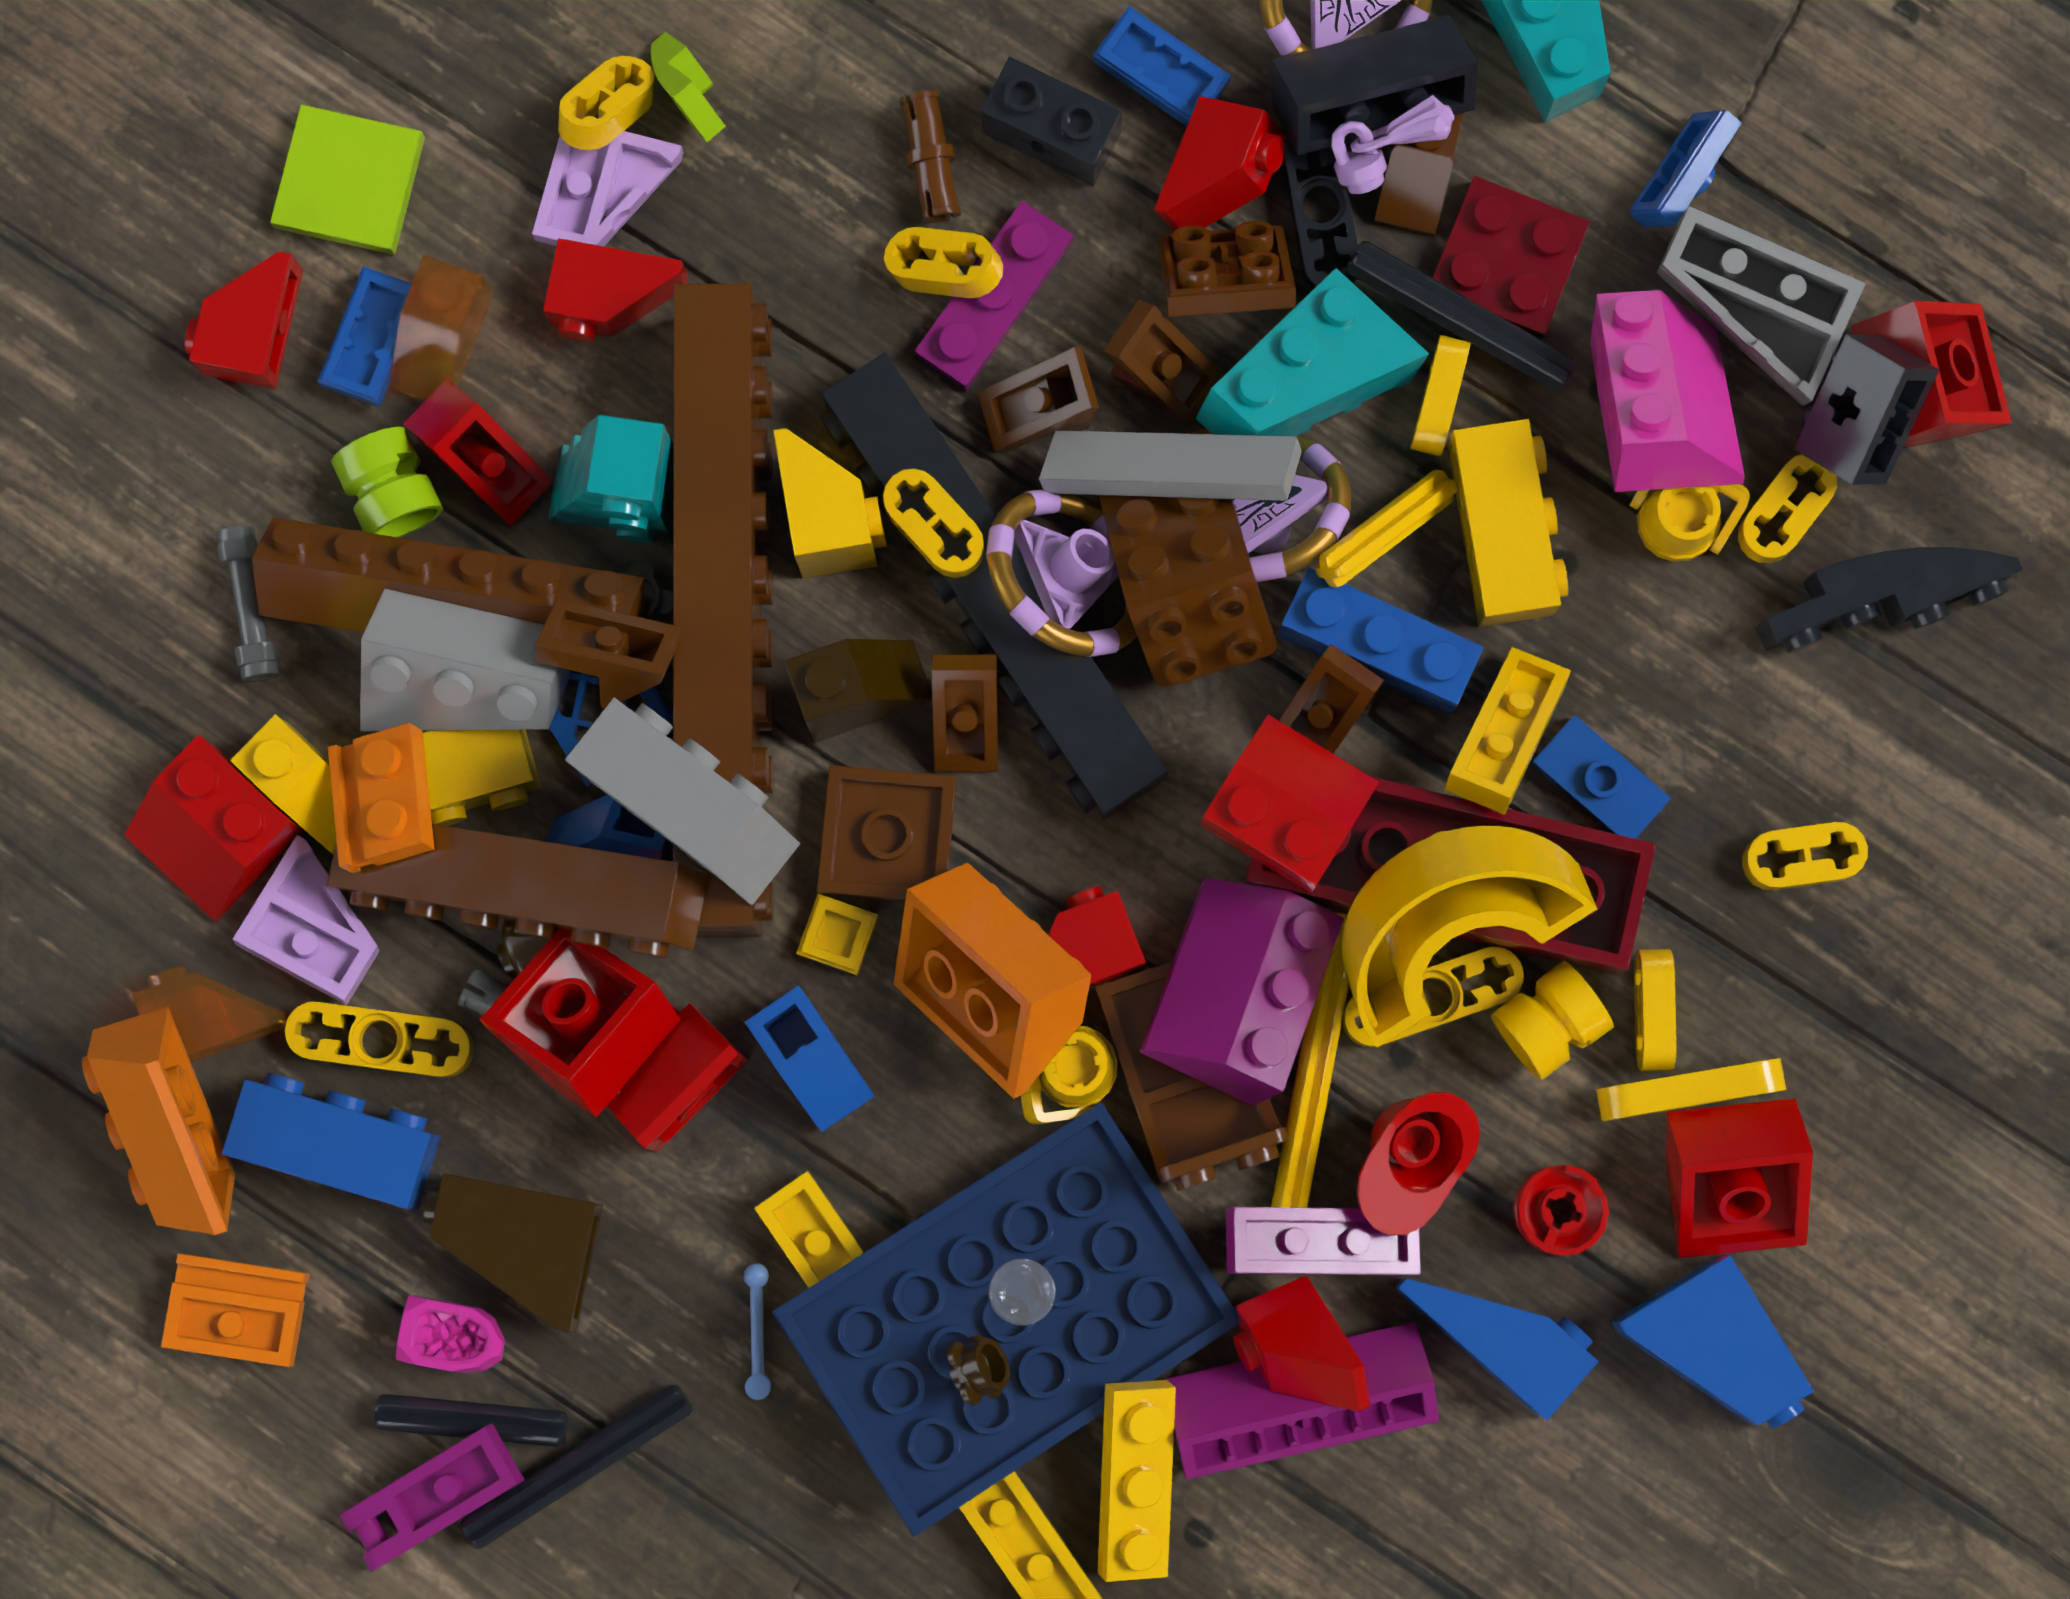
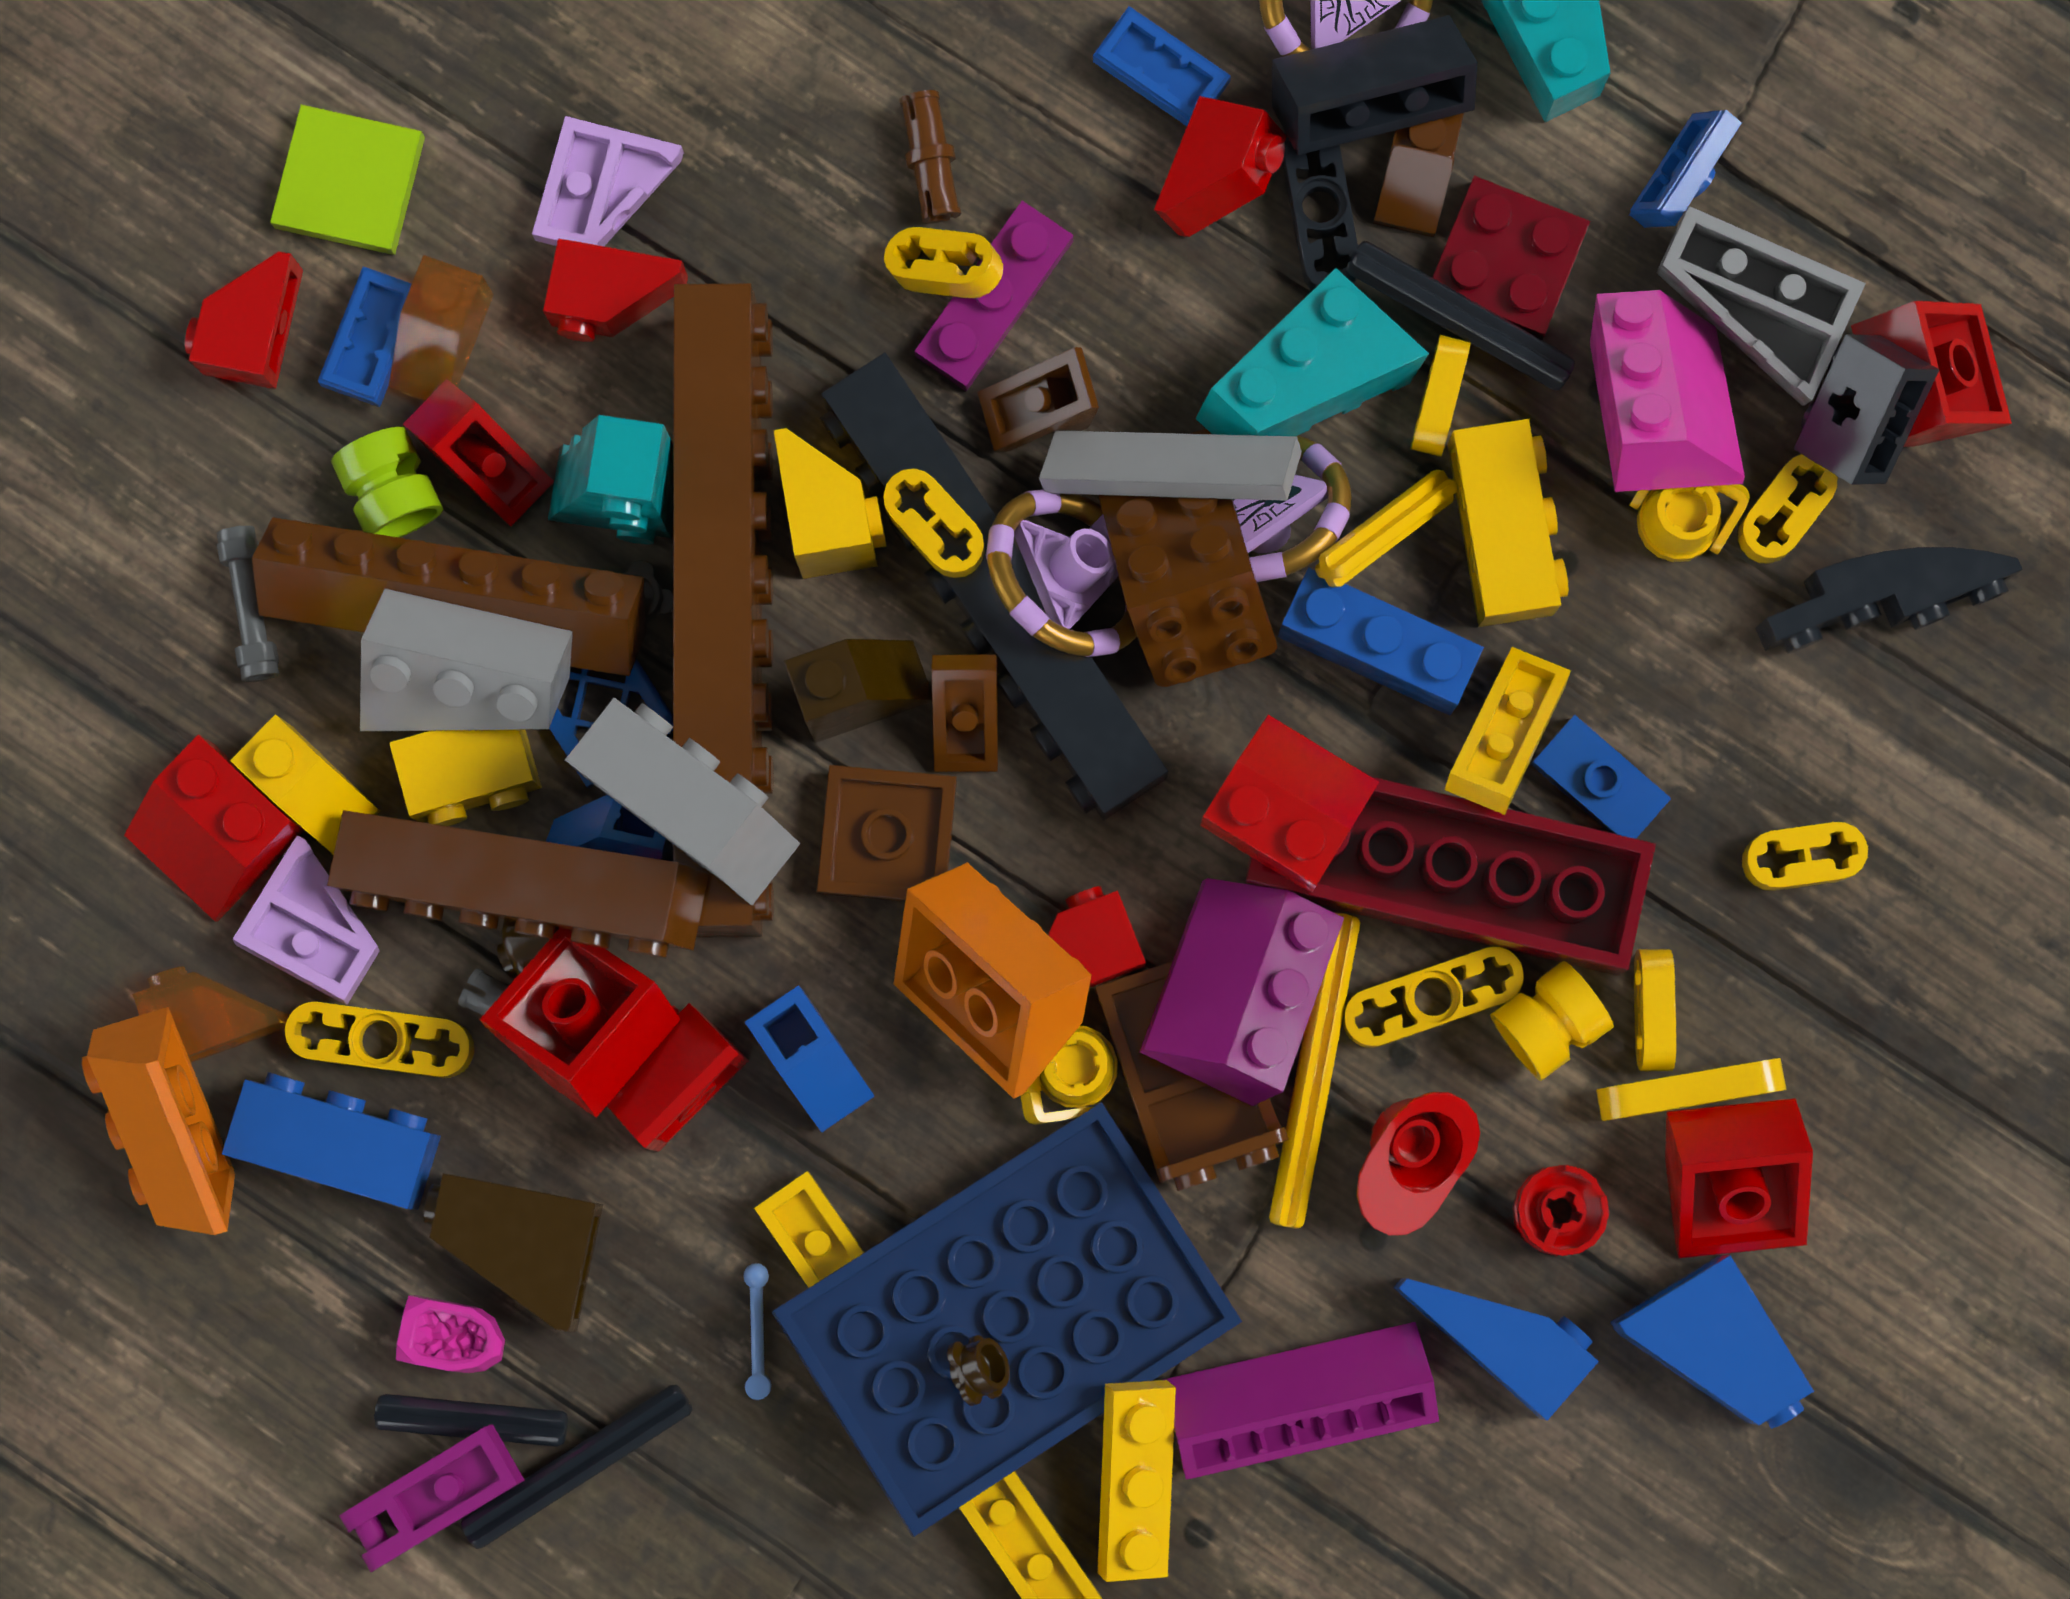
orange plate [161,1253,310,1367] -> none
orange plate [328,722,435,873] -> none
reddish brown slope [535,598,682,709] -> none
yellow beam [558,56,655,150] -> none
lime slope [651,32,726,142] -> none
yellow tile [796,894,879,976] -> none
black brick [981,56,1122,187] -> none
clear plate [989,1259,1055,1326] -> none
reddish brown slope [1103,300,1224,426] -> none
reddish brown tile [1158,221,1296,317] -> none
plate [1226,1207,1420,1276] -> none
red slope [1233,1275,1370,1411] -> none
reddish brown slope [1279,644,1384,754] -> none
lavender piece [1331,95,1455,194] -> none
yellow brick [1342,826,1597,1048] -> none

